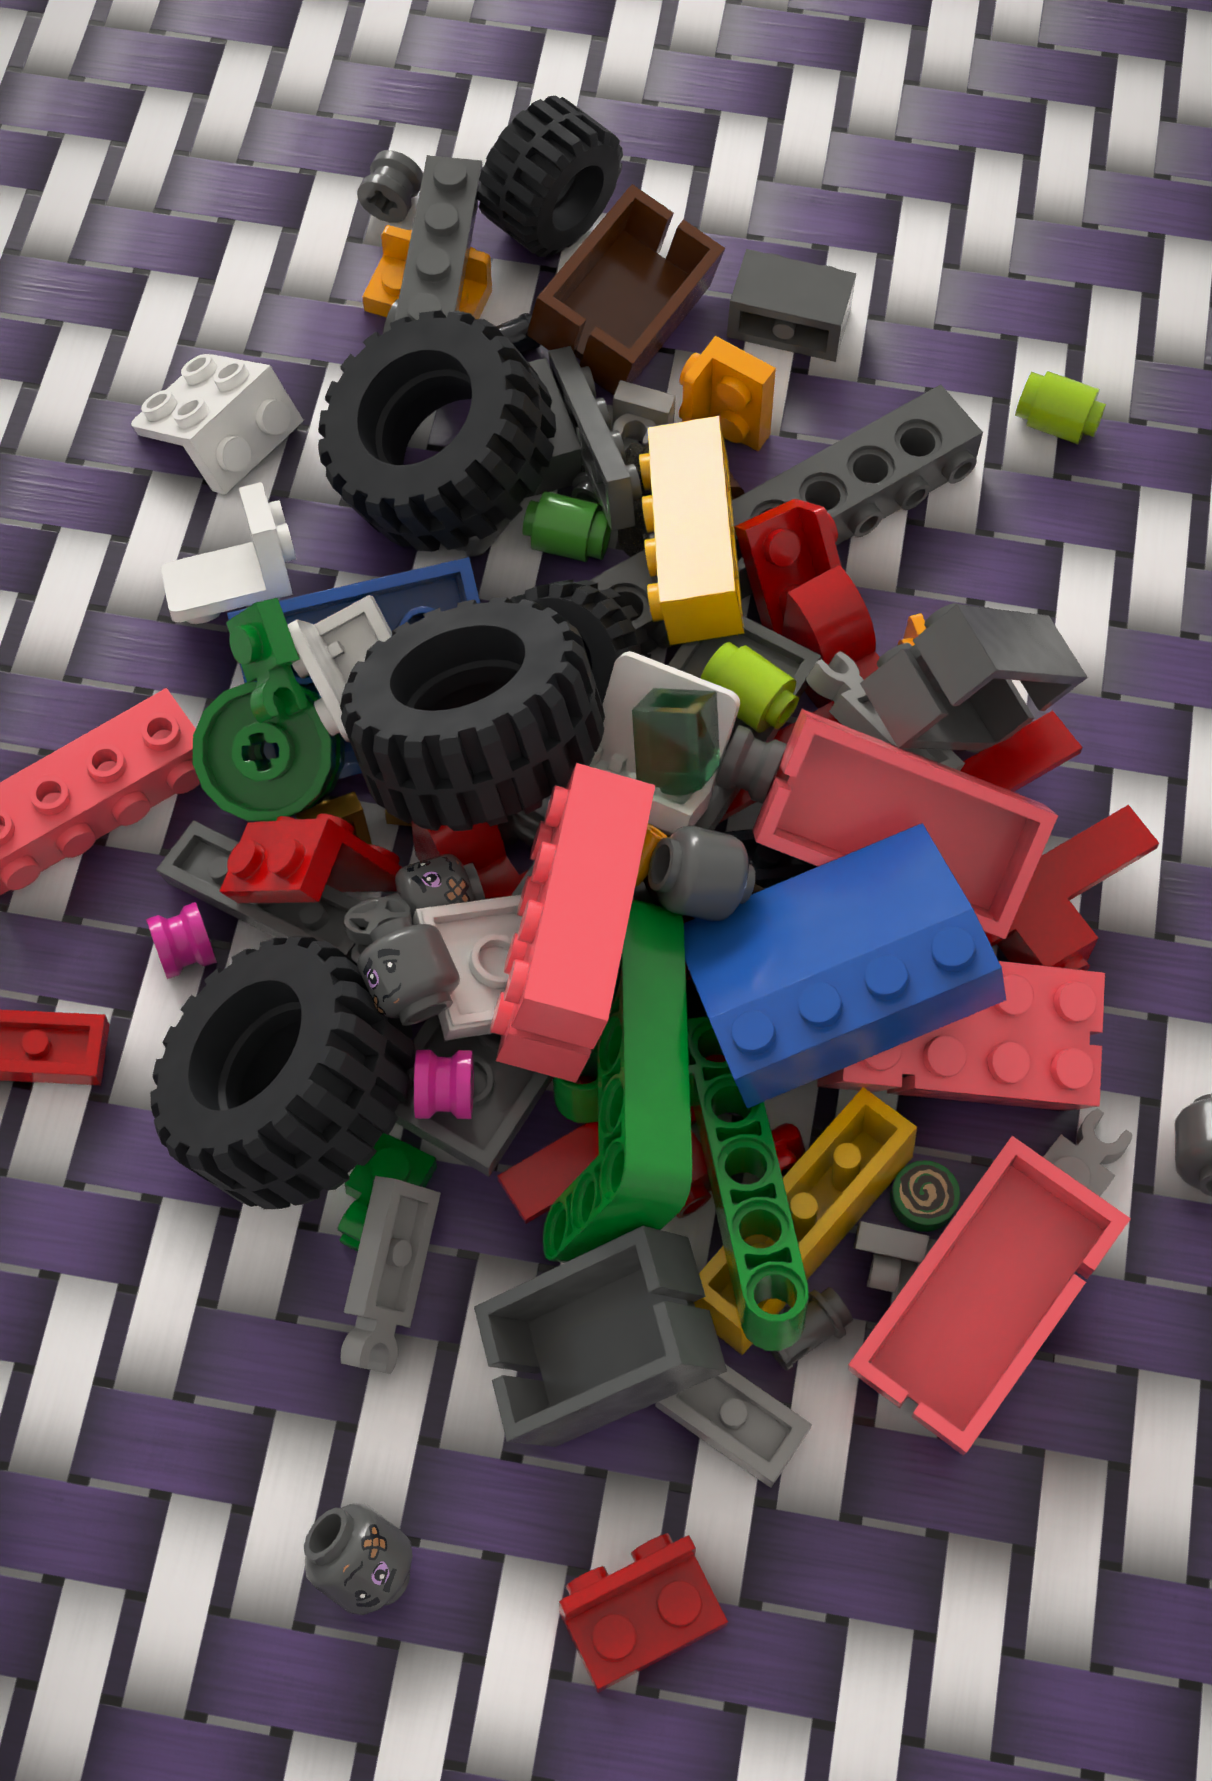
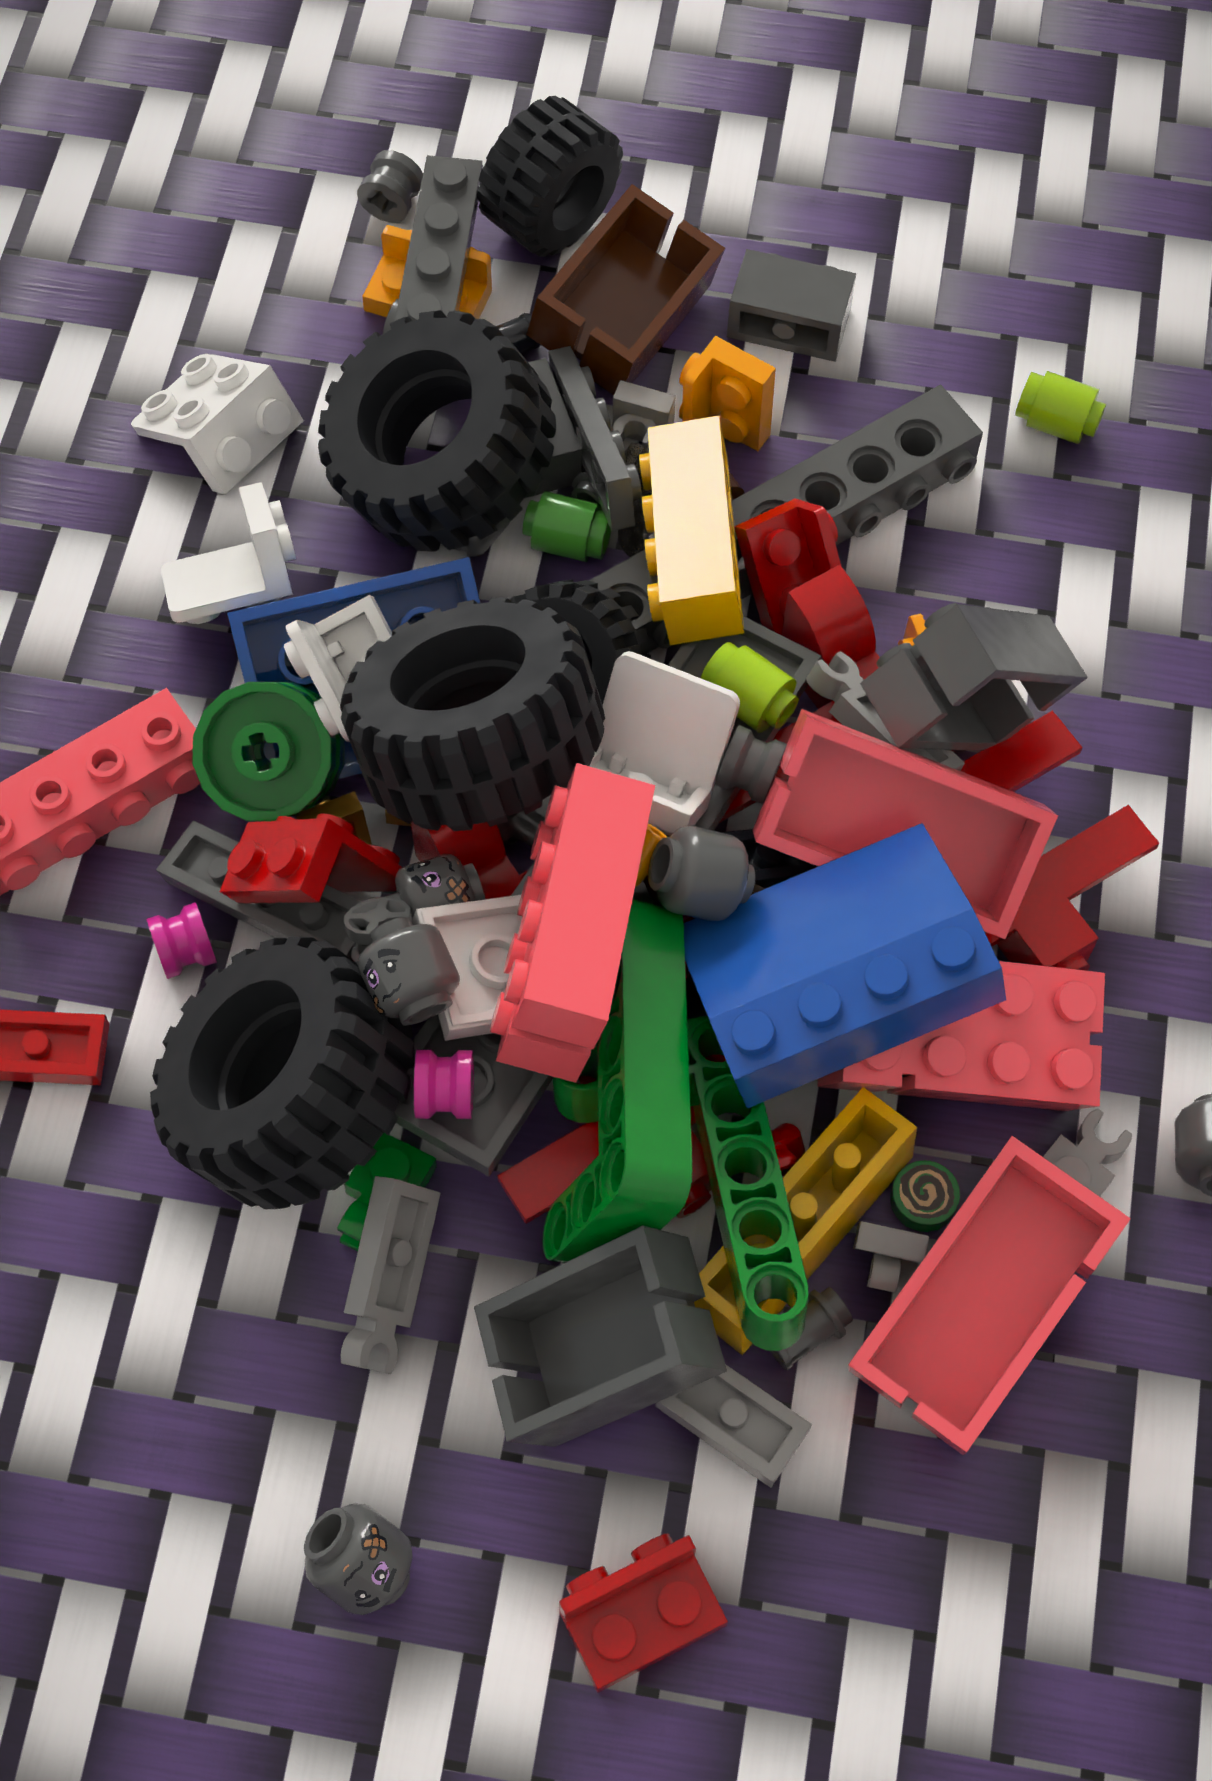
green plate [226,598,307,724] -> none
brick [632,688,720,796] -> none

